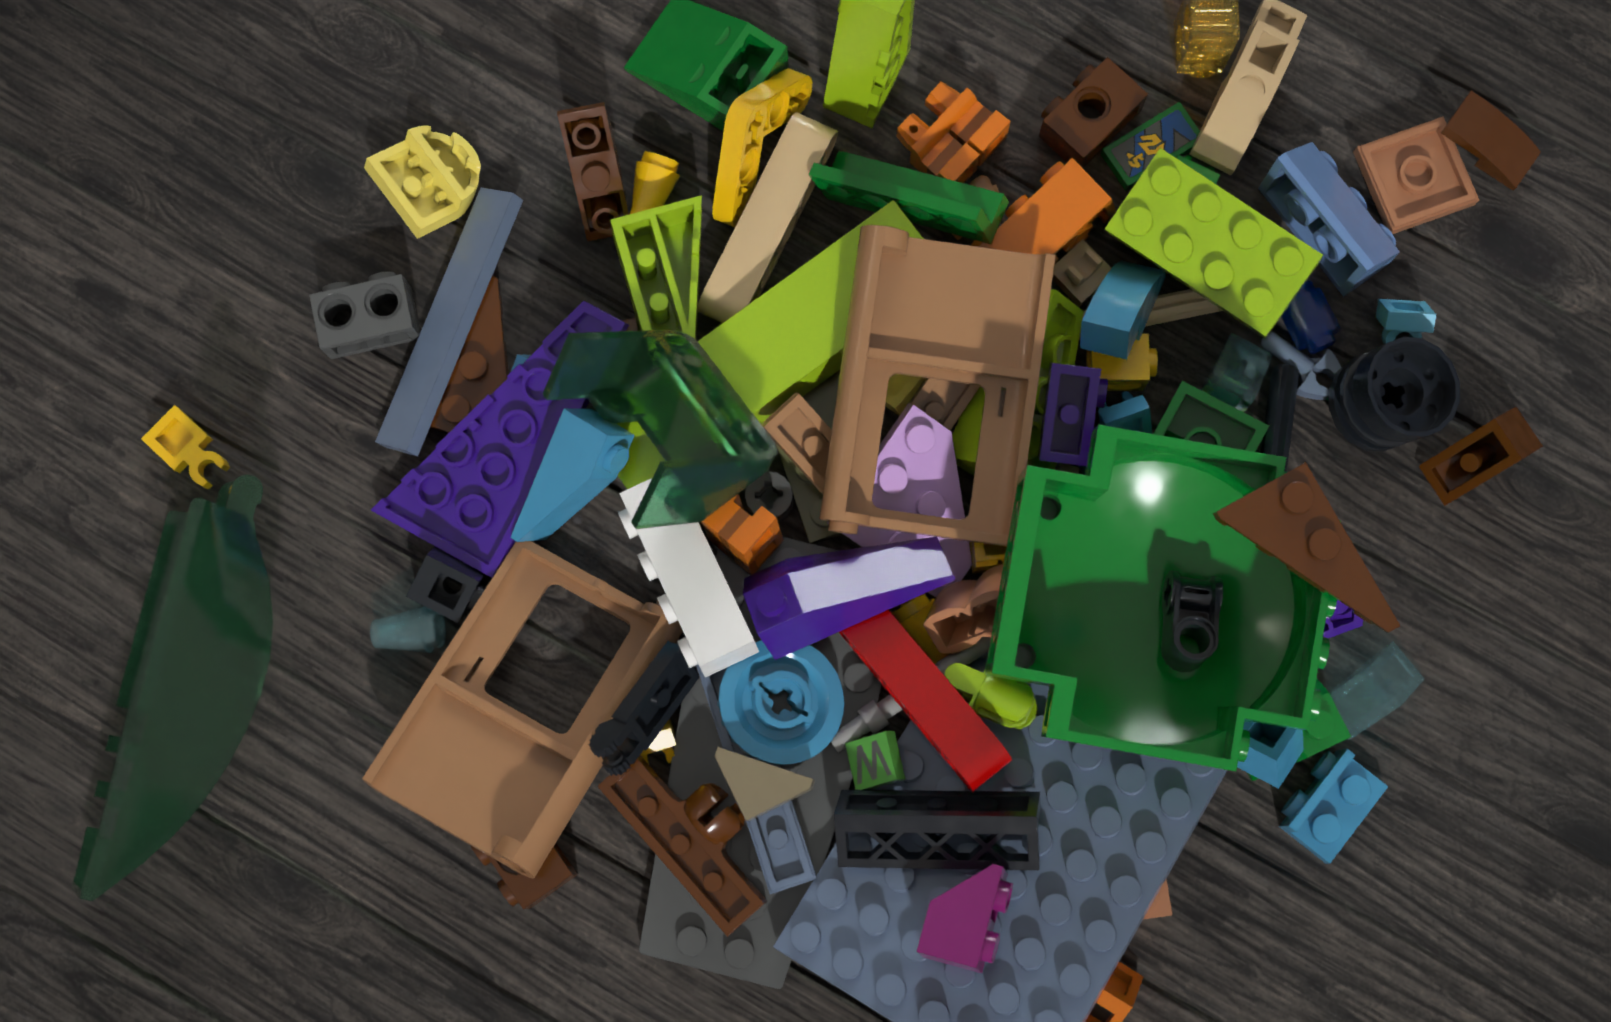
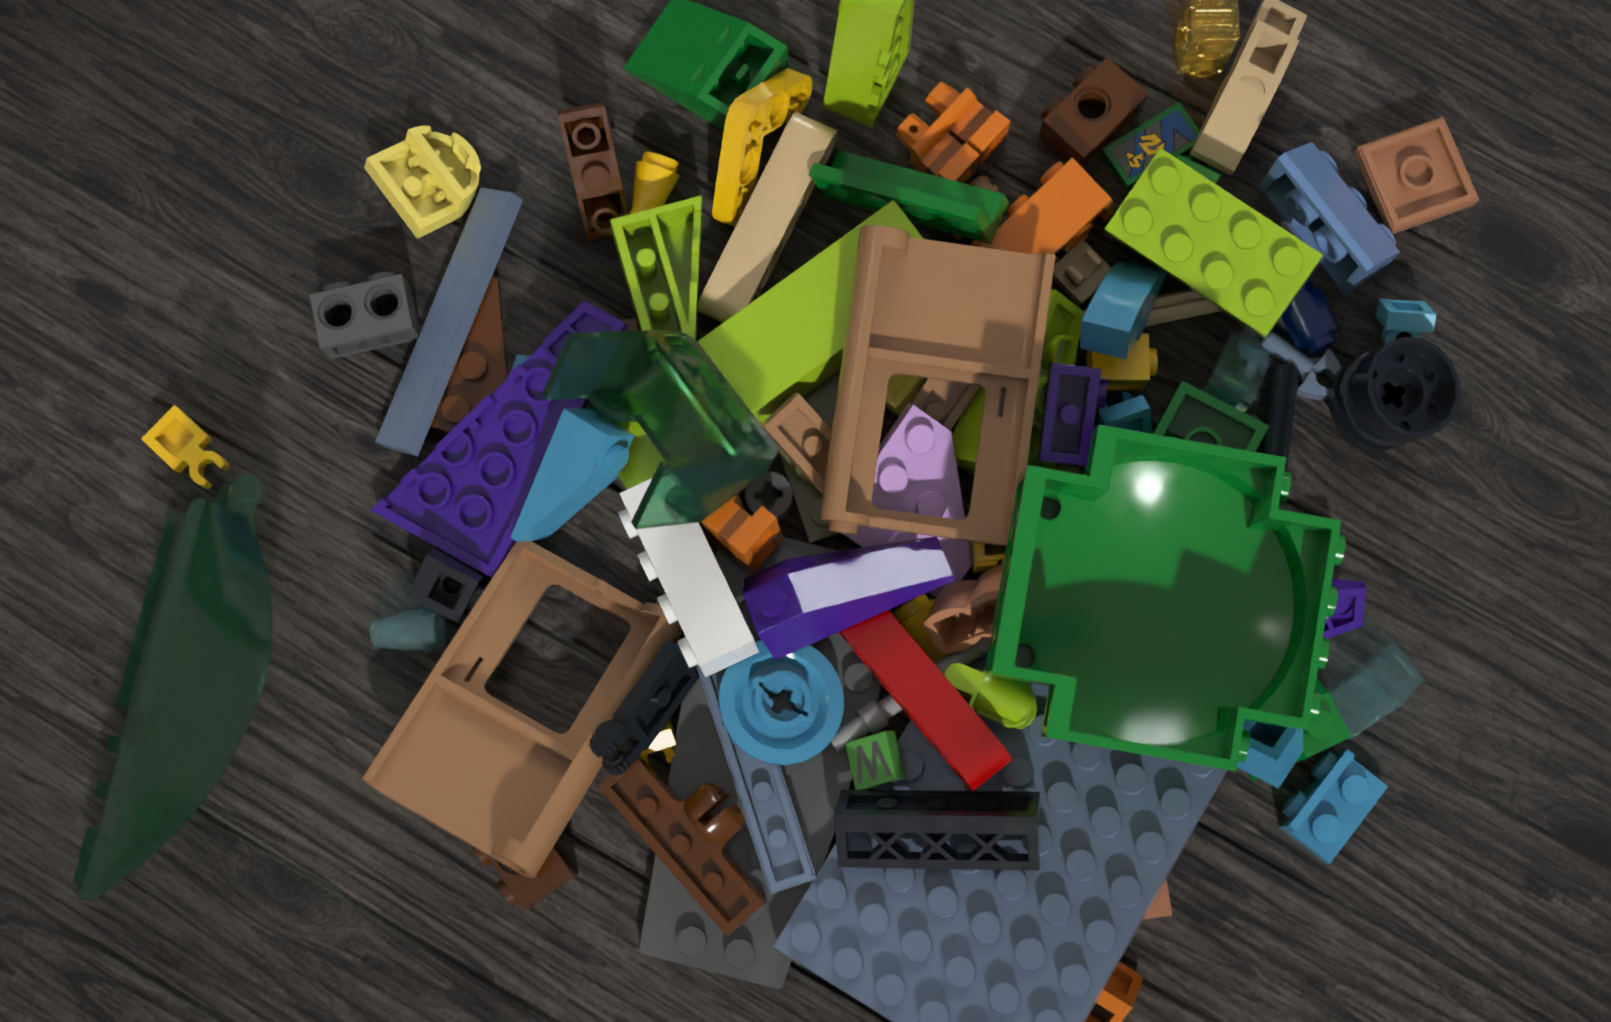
dark tan slope [715,747,815,821] -> none
magenta slope [916,864,1013,974] -> none
black piece [1161,570,1223,673] -> none
reddish brown wing [1213,462,1400,633] -> none
reddish brown slope [1419,407,1543,506] -> none
reddish brown slope [1441,90,1541,191] -> none

